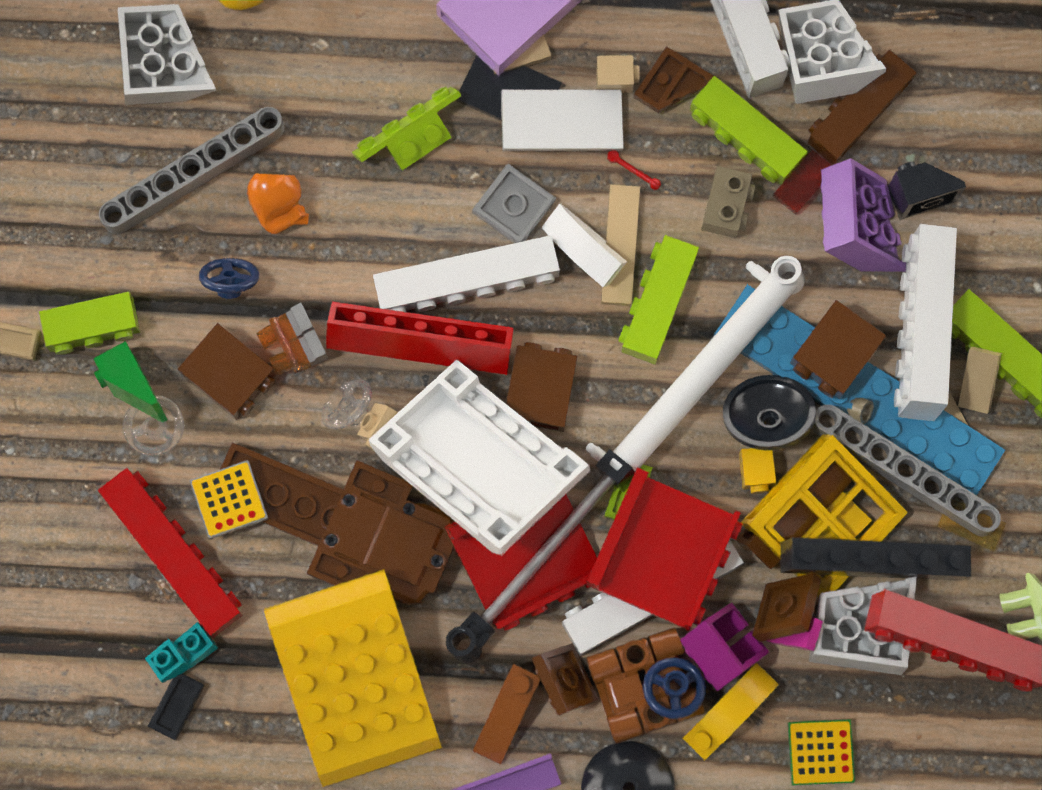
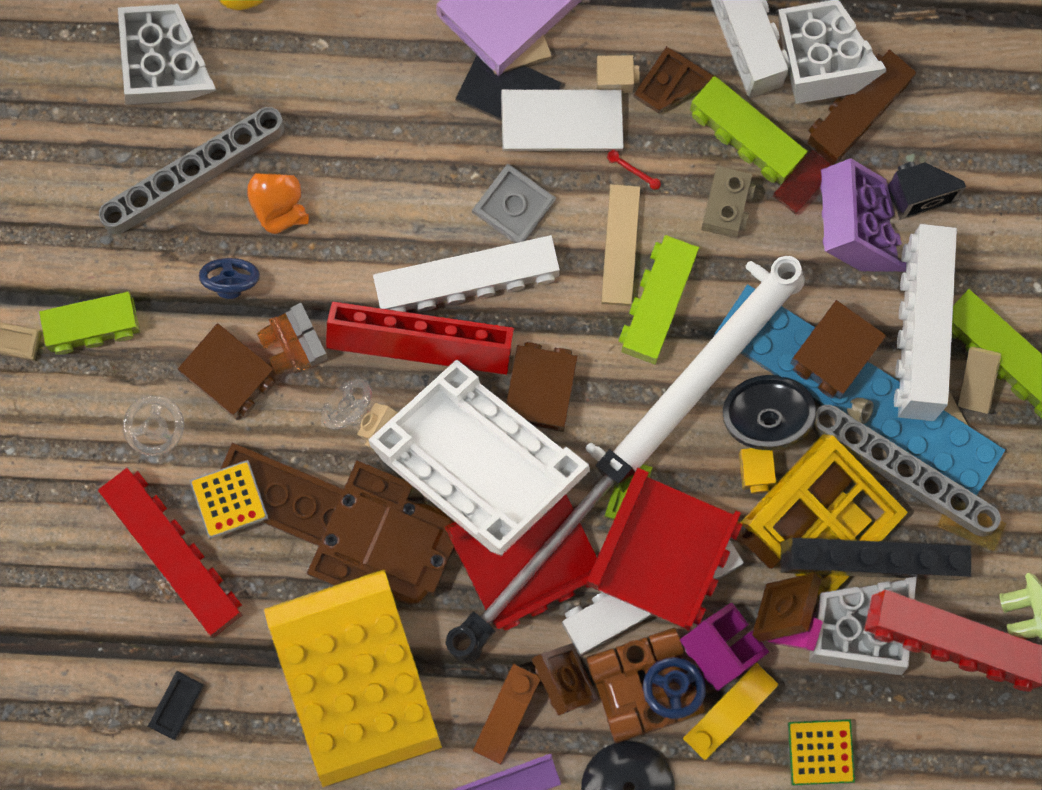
green slope [93,341,168,423] -> none
teal slope [145,622,218,683] -> none
lime bracket [352,86,461,170] -> none
white slope [541,204,627,287] -> none

